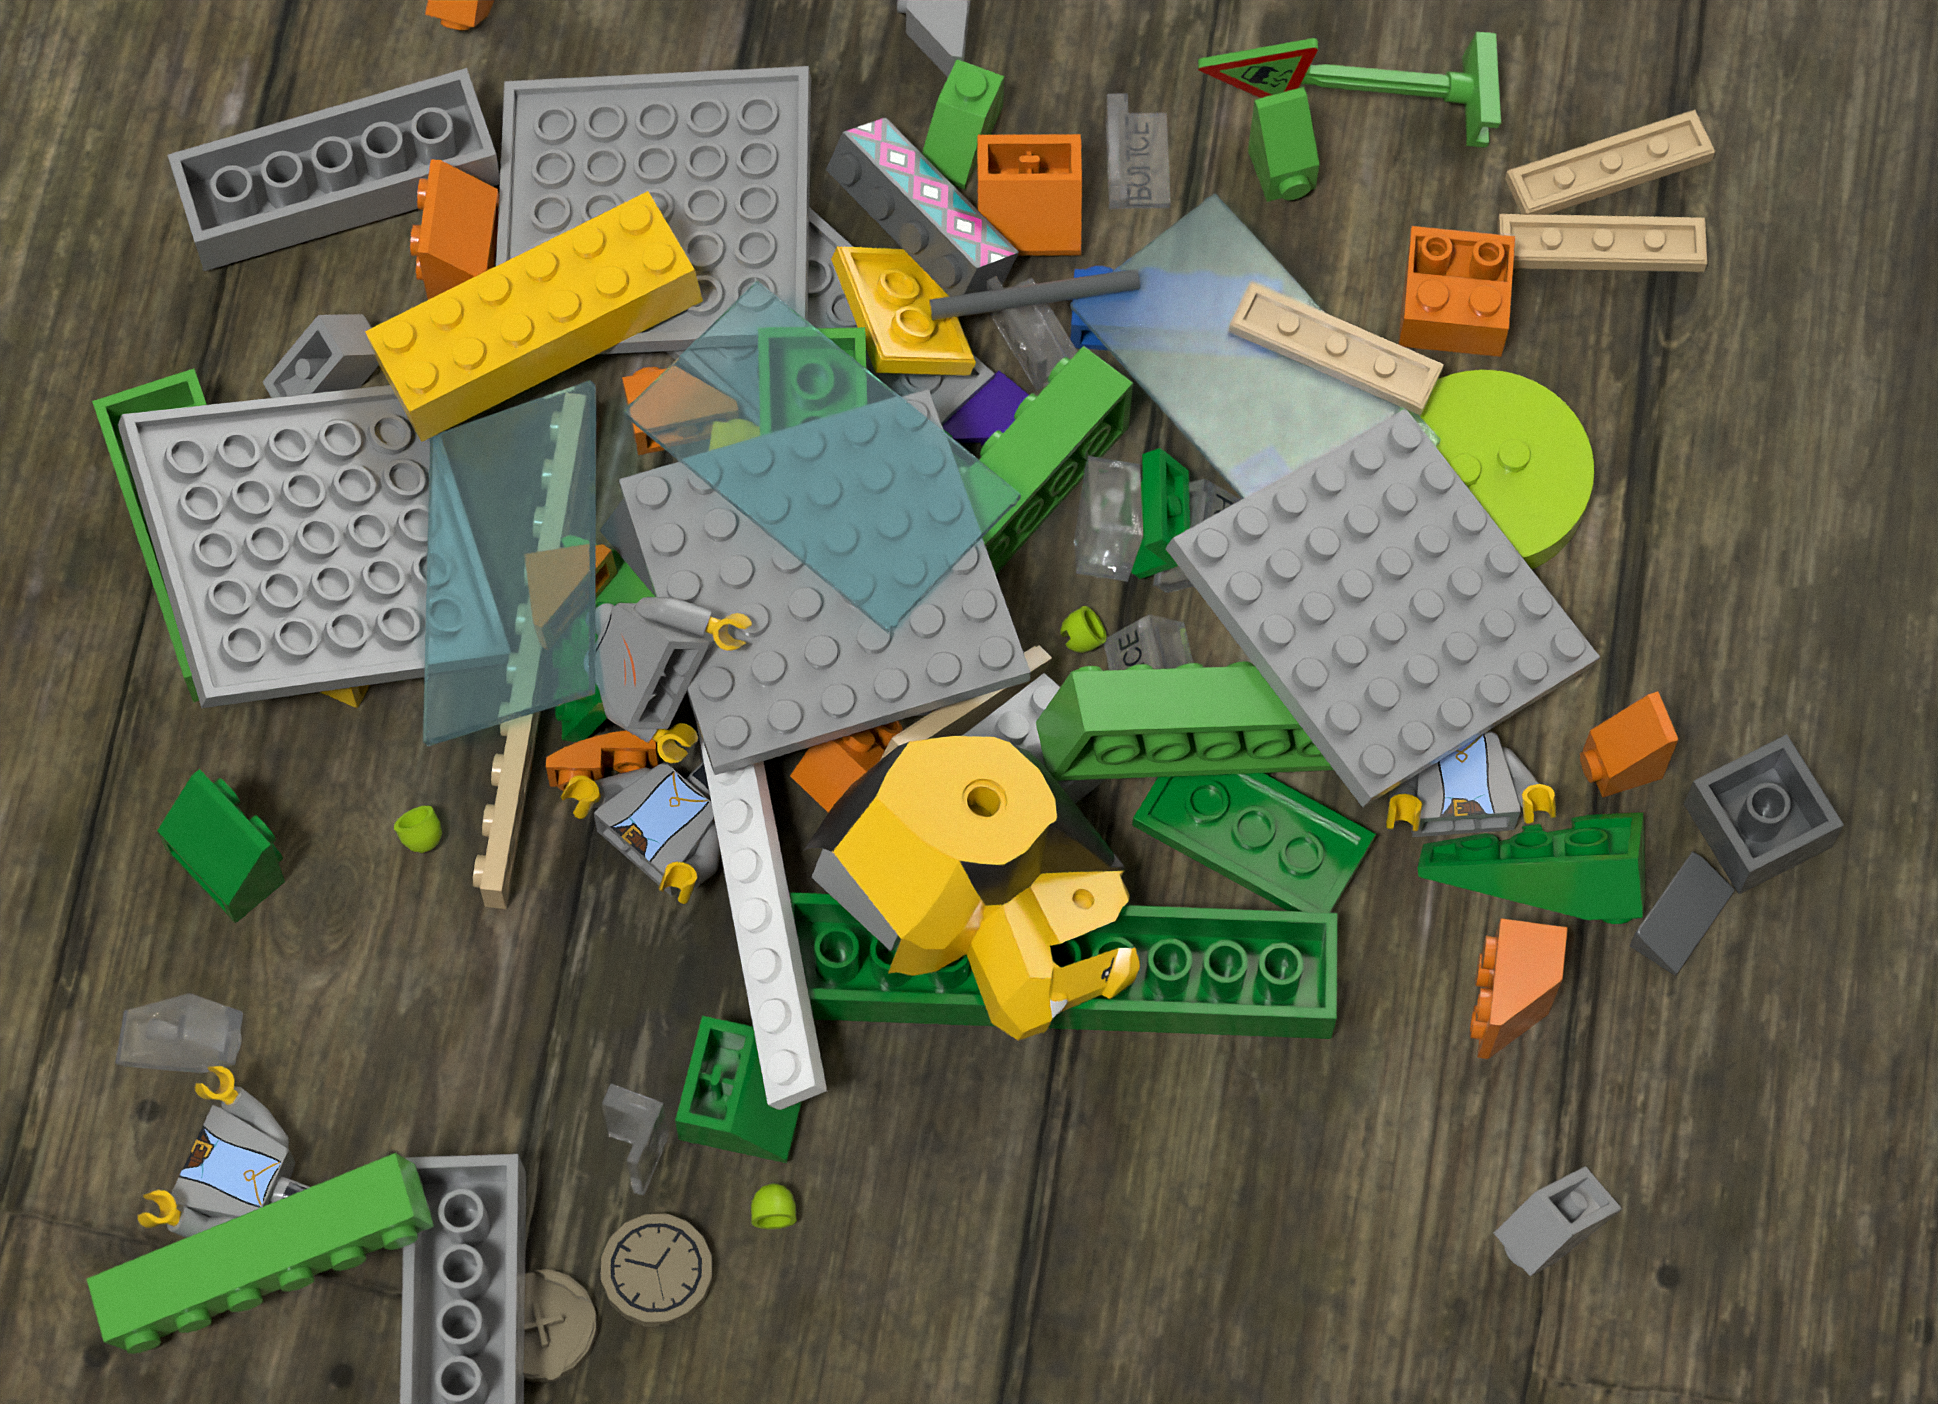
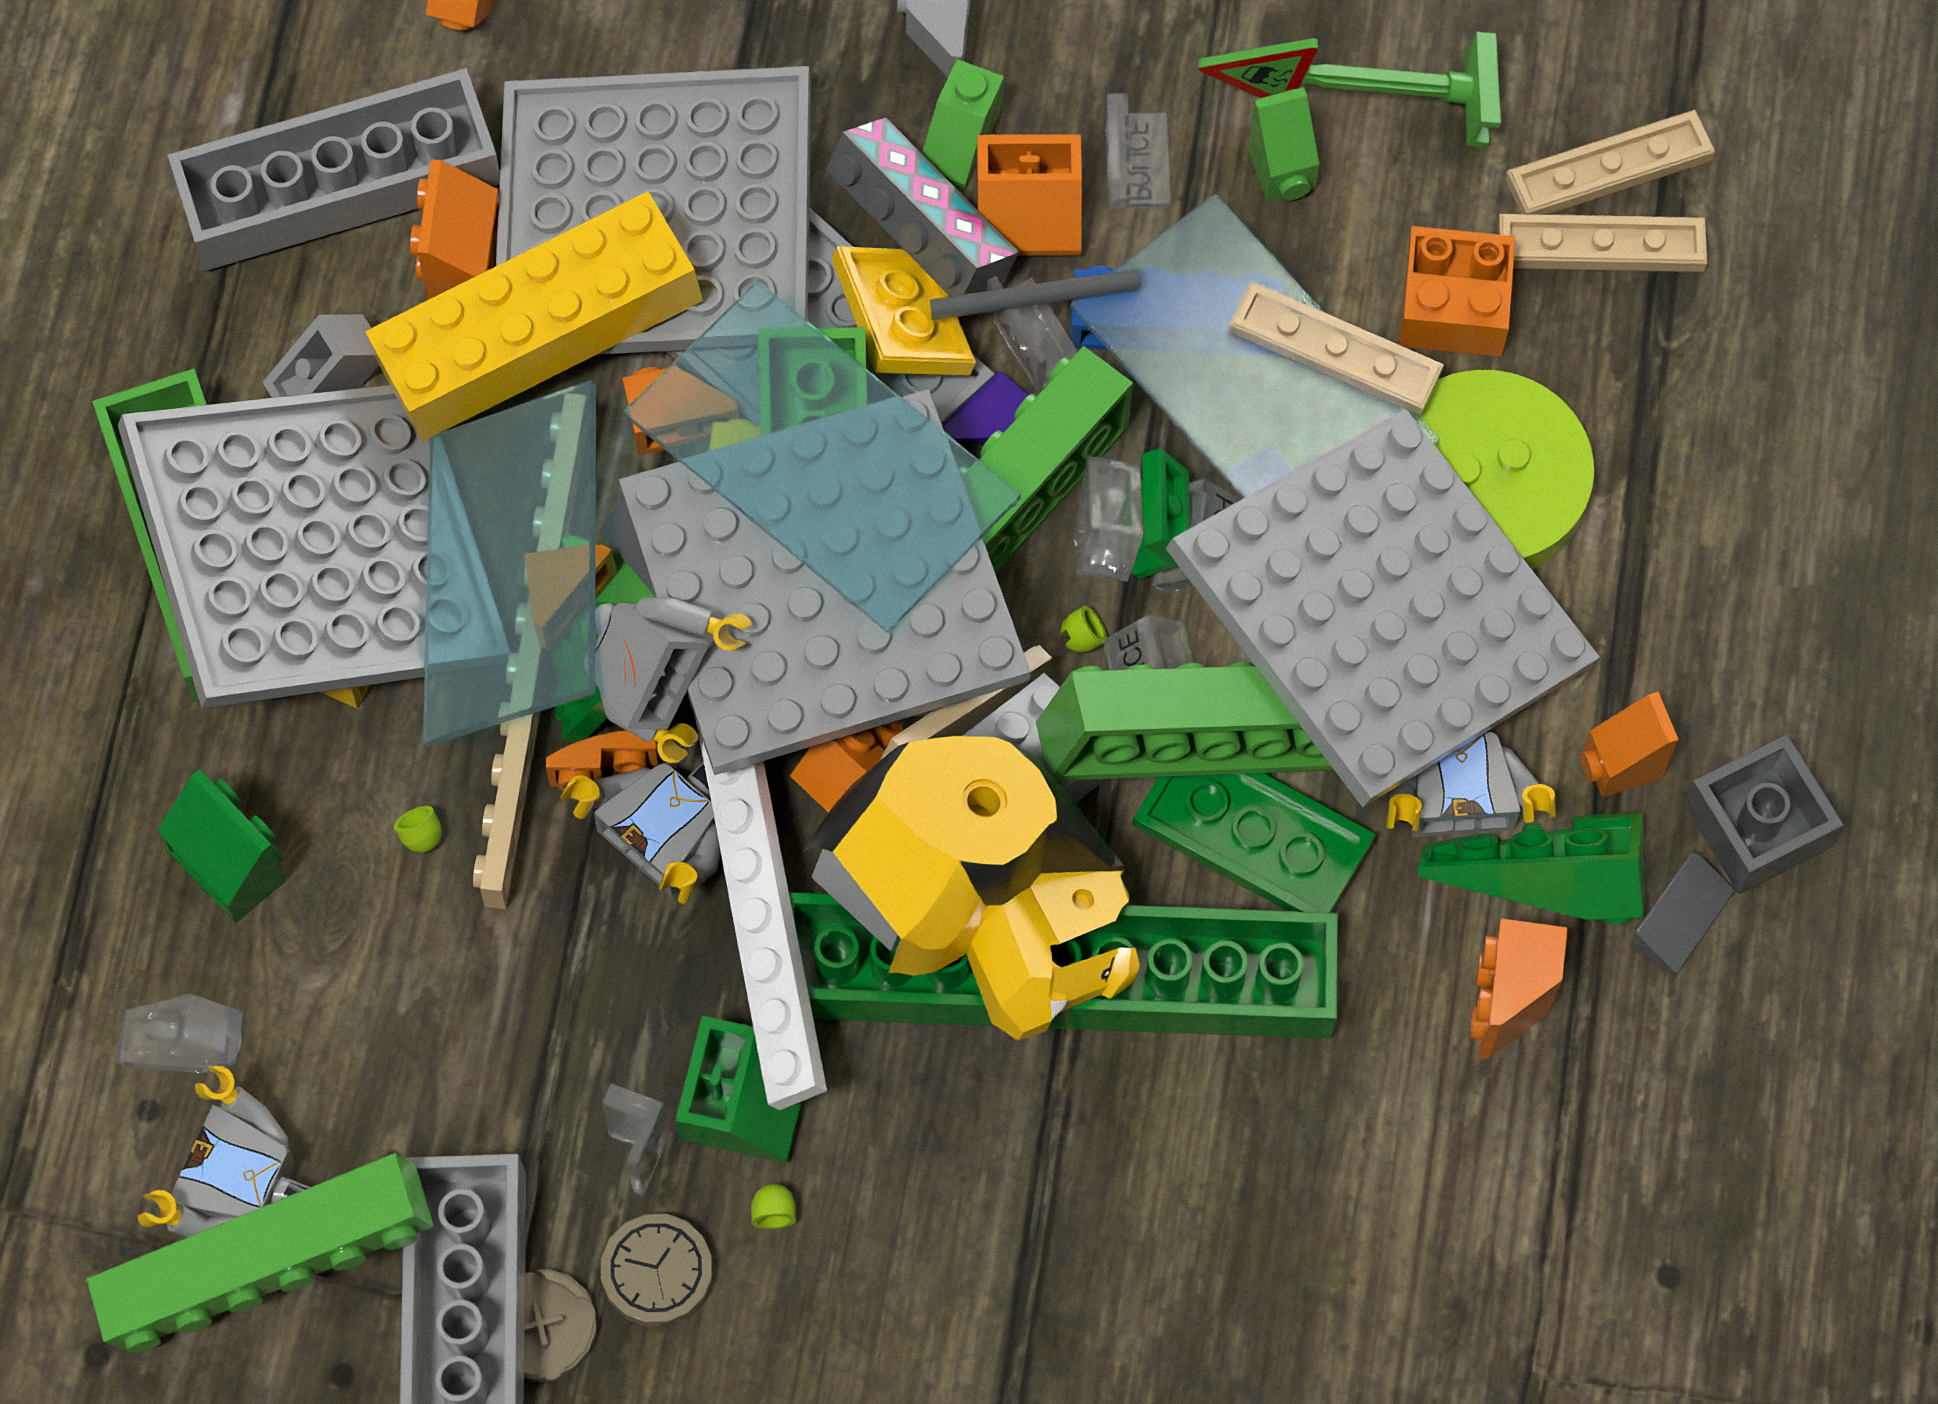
light grey slope [1494,1166,1622,1276] -> none

